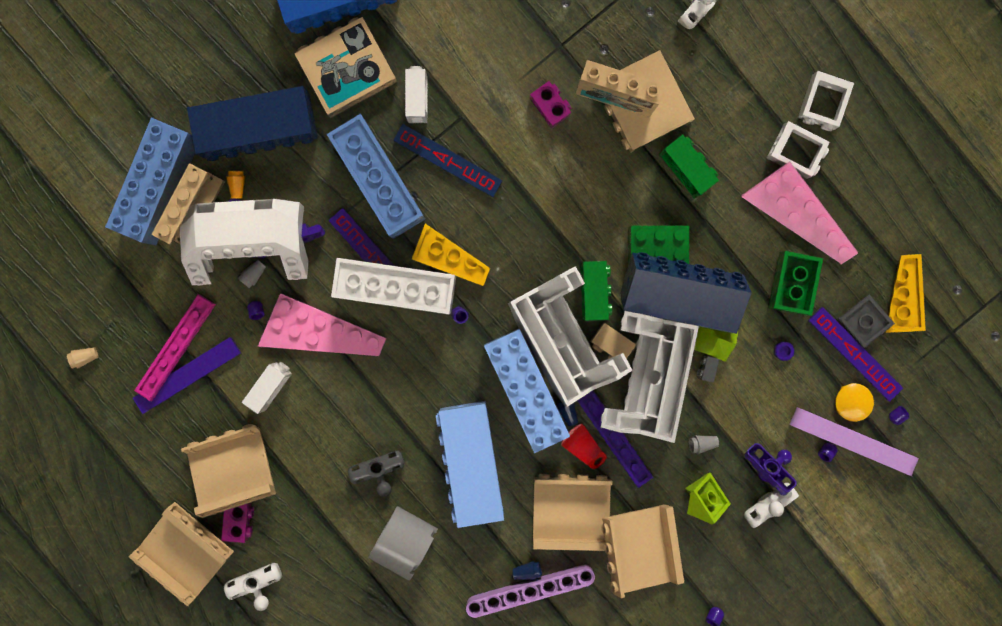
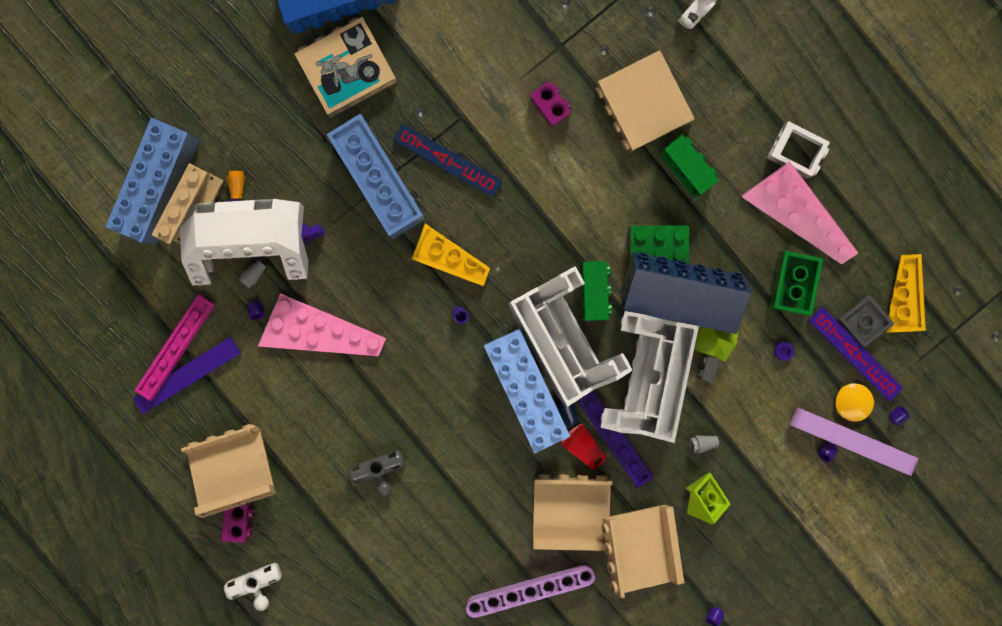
tan cone [67,347,99,369] -> none
tan panel [129,502,234,606] -> none
dark blue brick [187,86,318,161] -> none
white window [242,362,292,414] -> none
dark purple tile [328,208,395,266] -> none
white brick [331,258,457,314] -> none
light grey brick [368,506,438,581] -> none
white window [405,66,428,123] -> none
light blue brick [436,401,504,528] -> none
dark blue cone [513,561,542,580] -> none
tan panel [576,60,665,117] -> none
tan brick [590,323,636,359] -> none
dark purple piece [744,443,797,496] -> none
white piece [744,483,799,528] -> none
white window [798,71,854,131] -> none

